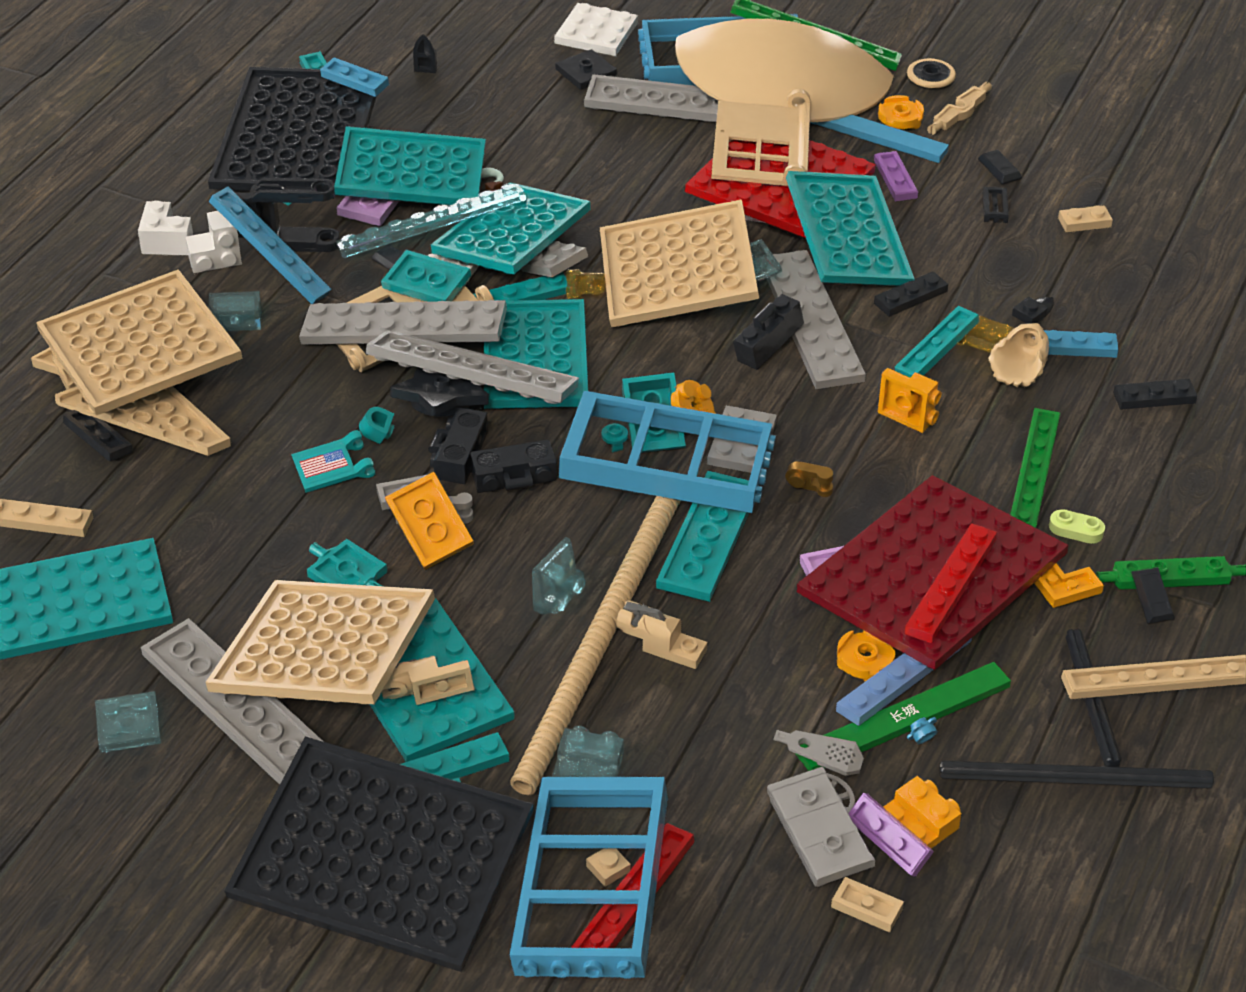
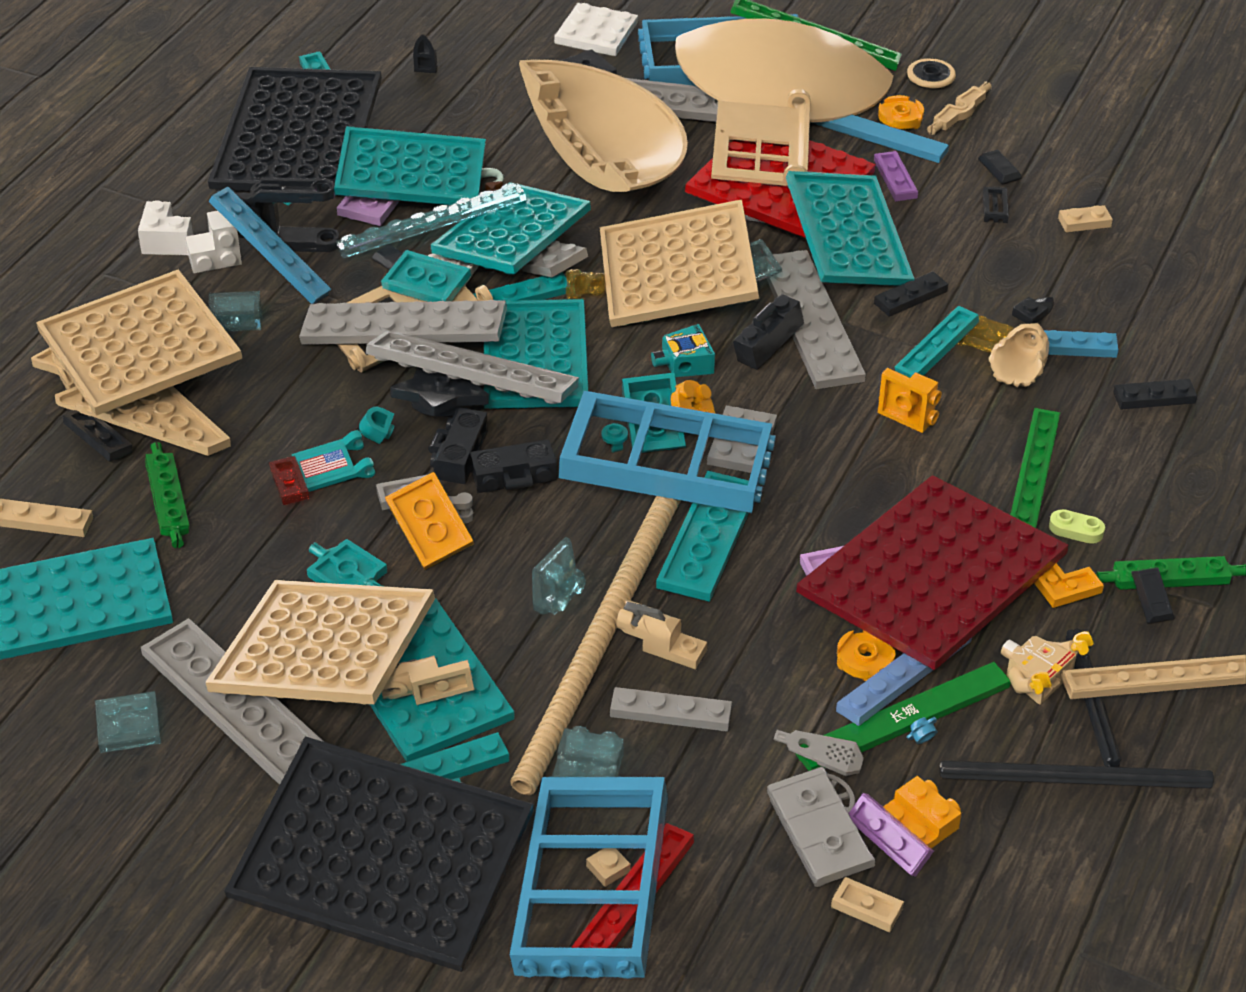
dark azure plate [320,58,389,97] -> none
pearl gold plate [785,462,833,497] -> none
red plate [905,524,997,643] -> none
none -> green plate [145,442,189,548]
none -> clear red plate [269,456,309,505]
none -> tan brick [519,60,688,192]
none -> light grey plate [610,687,732,731]
none -> teal torso [651,324,715,377]
none -> tan torso [1001,632,1094,704]

